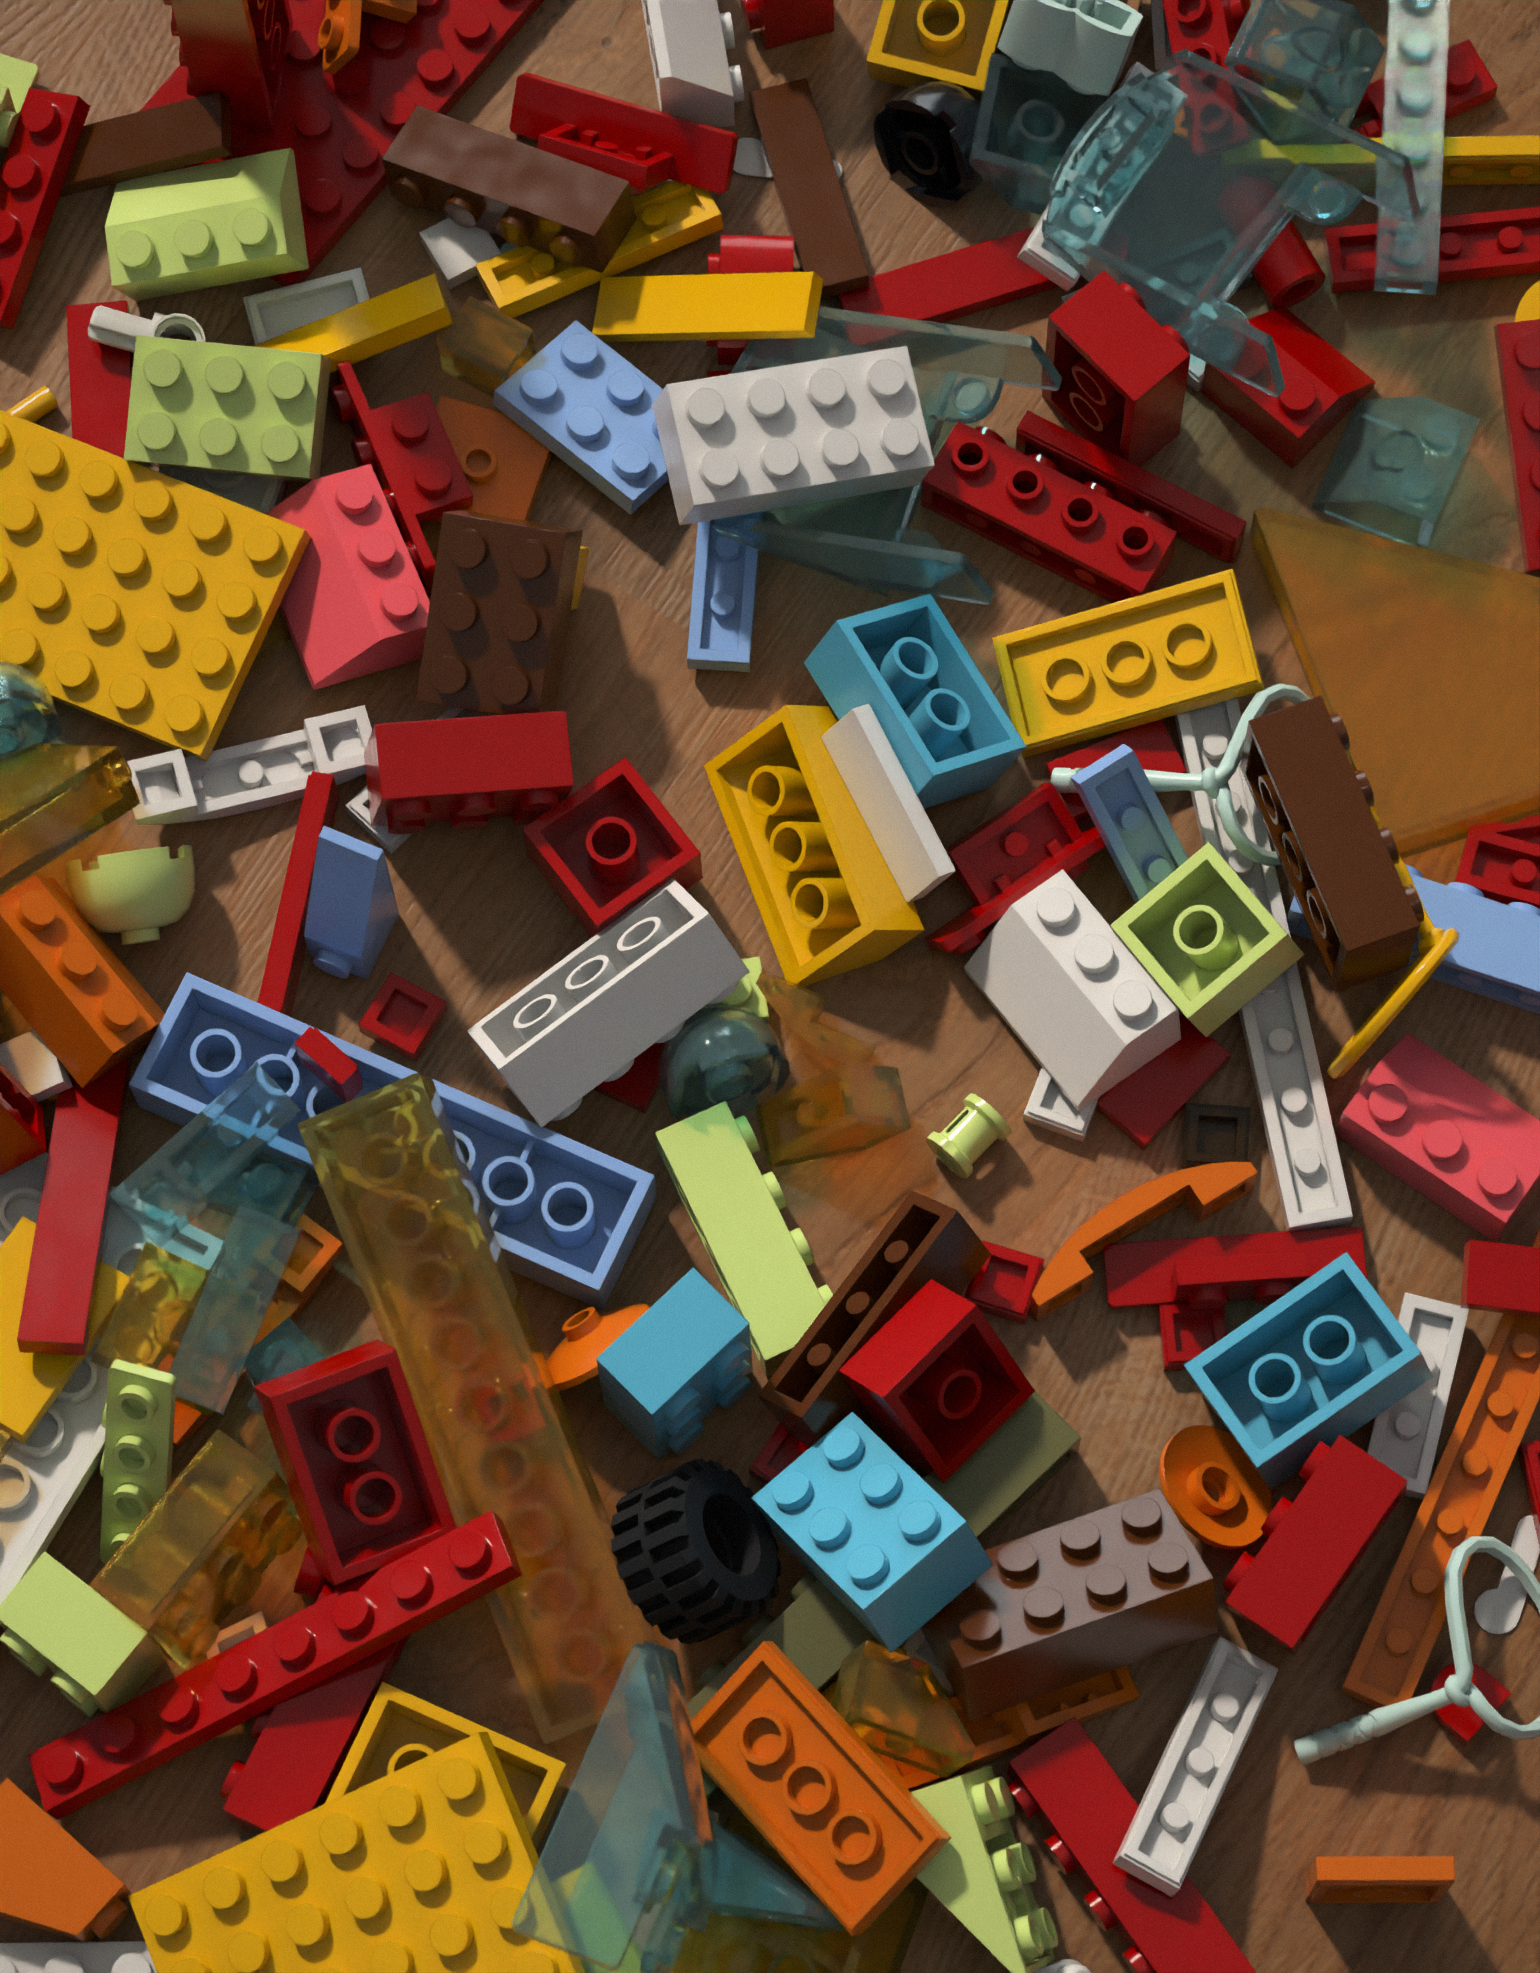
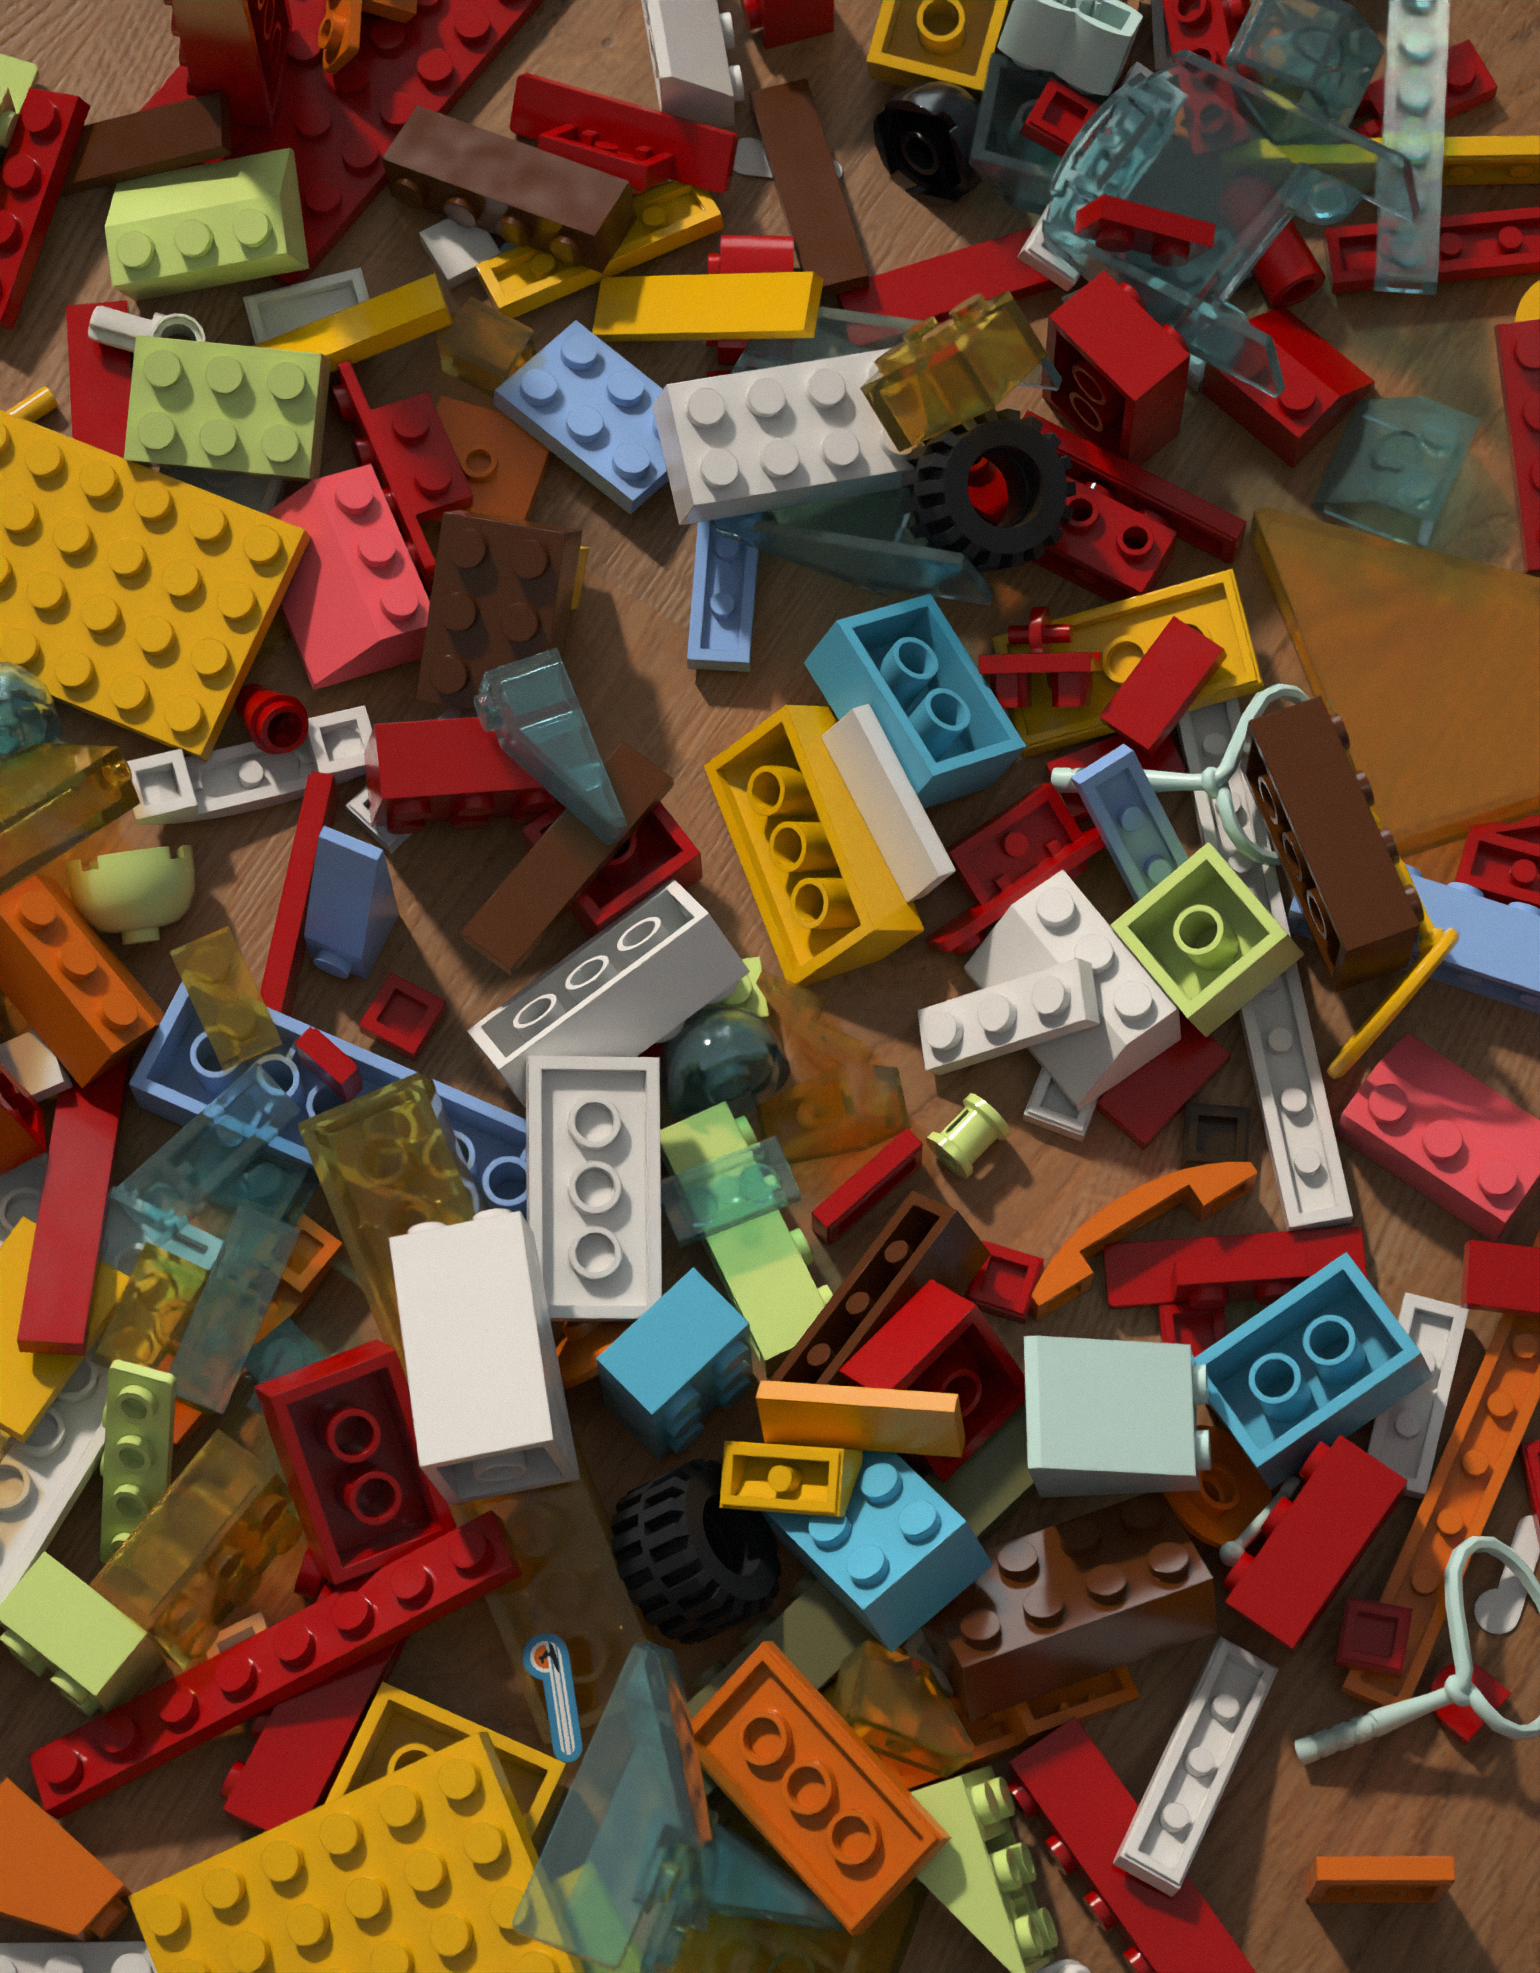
none -> clear yellow plate [169,925,282,1071]
none -> red cone [235,684,309,754]
none -> white slope [389,1208,580,1506]
none -> reddish brown tile [461,741,674,976]
none -> clear light blue slope [474,648,627,845]
none -> dark azure sticker [522,1633,583,1763]
none -> white plate [526,1056,662,1322]
none -> clear light blue plate [661,1135,801,1248]
none -> yellow slope [719,1441,863,1517]
none -> light orange tile [756,1381,966,1457]
none -> red tile [811,1128,923,1245]
none -> clear yellow brick [860,290,1048,452]
none -> black tyre [901,408,1076,573]
none -> white plate [917,958,1100,1075]
none -> red hips [979,606,1103,708]
none -> red tile [1019,77,1104,163]
none -> light aqua slope [1024,1336,1212,1498]
none -> red plate [1074,194,1216,267]
none -> red tile [1099,616,1227,756]
none -> hinge [1219,1474,1304,1567]
none -> red tile [1334,1596,1413,1678]

